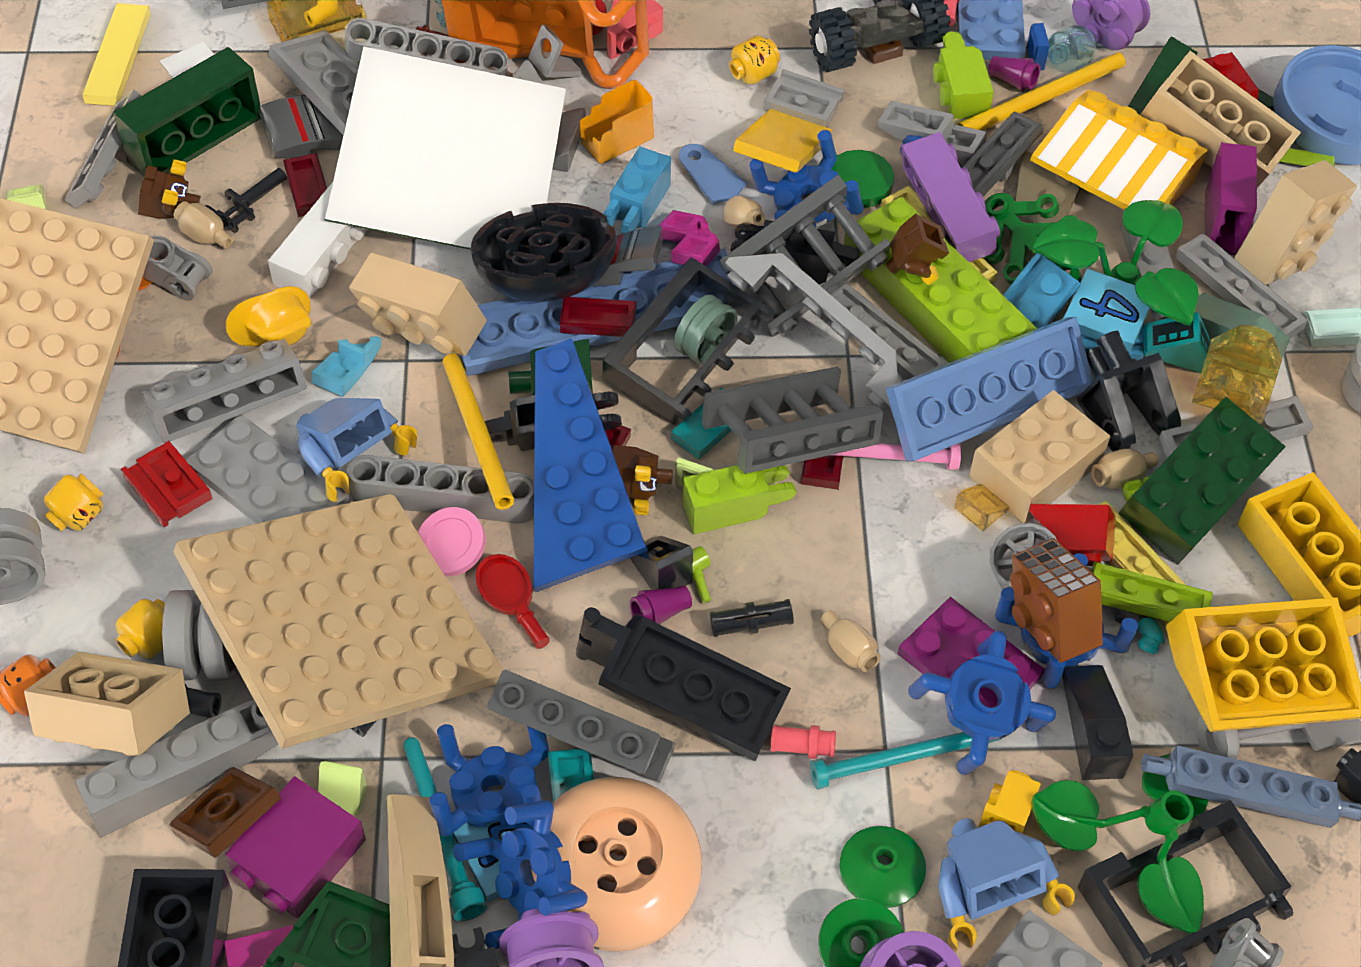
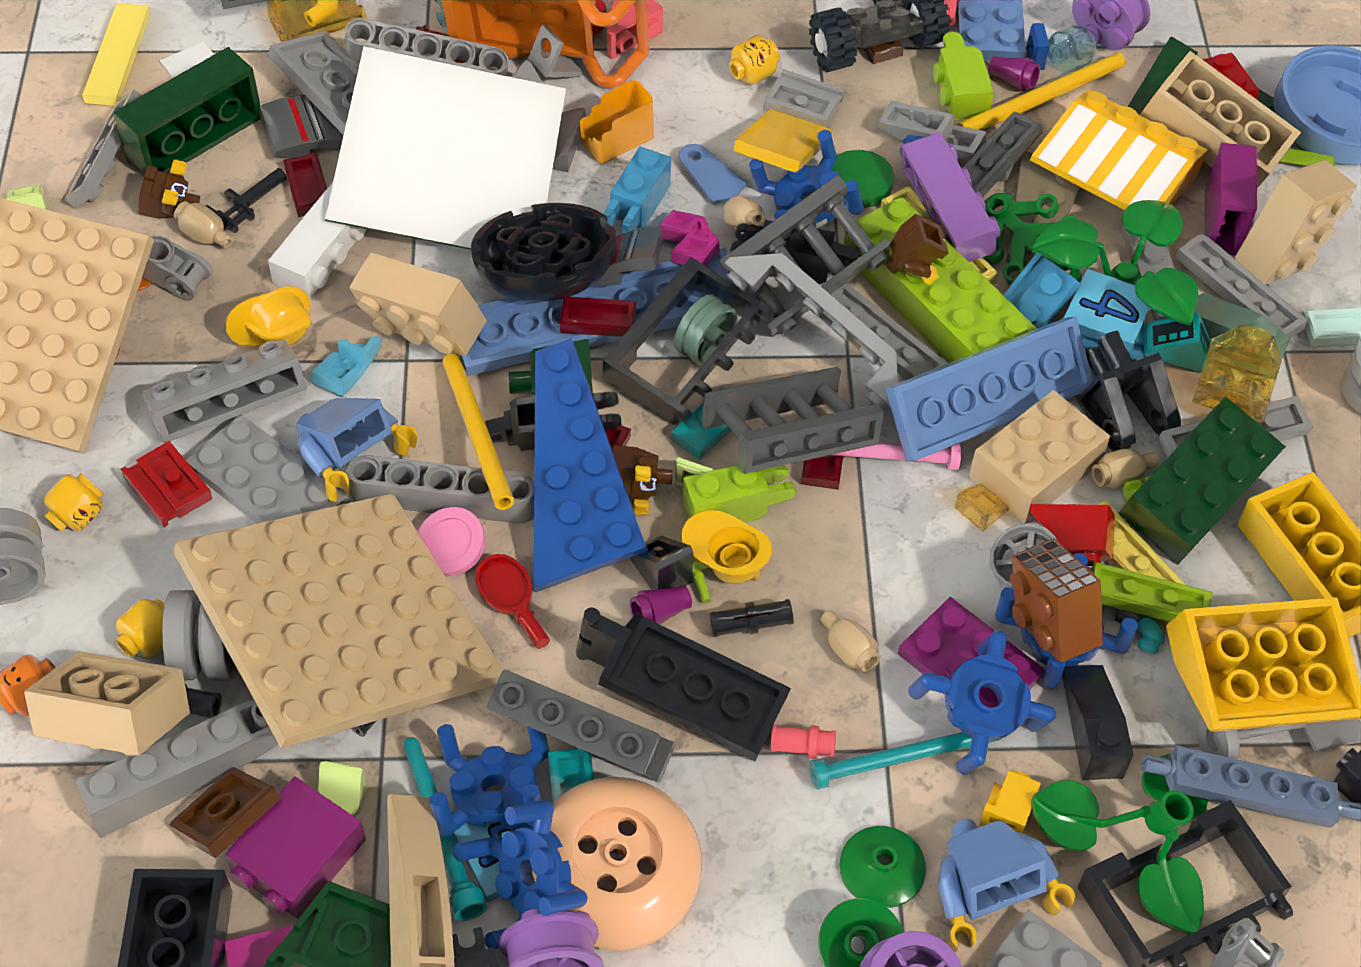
none -> yellow piece [682,510,772,584]

